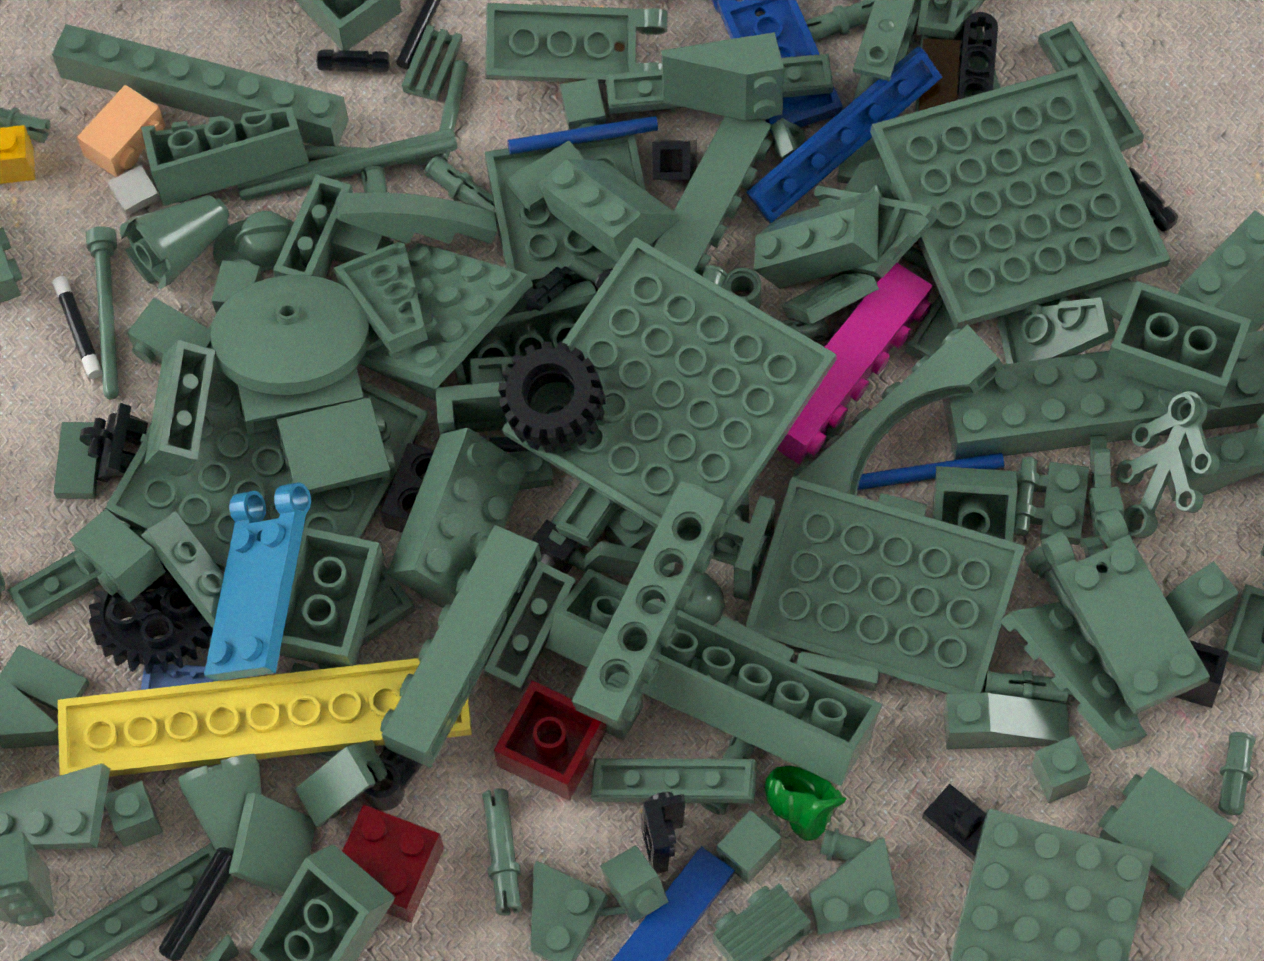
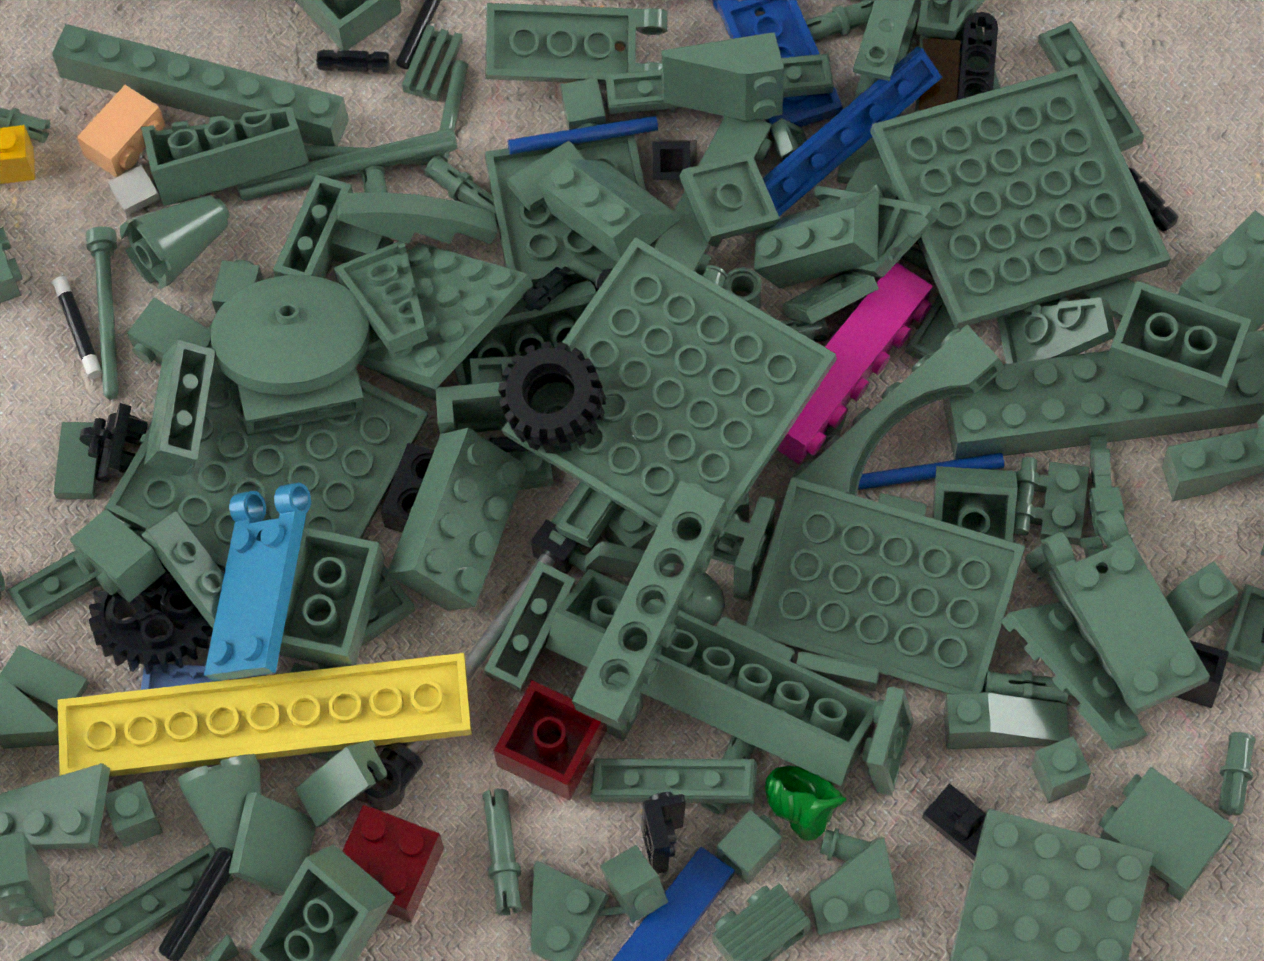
sand green piece [213,211,294,272] -> none
sand green panel [277,397,396,502] -> none
sand green brick [380,525,542,768] -> none
sand green plant [1116,391,1219,539] -> none
none -> sand green tile [679,152,780,243]
none -> sand green plate [863,686,914,796]

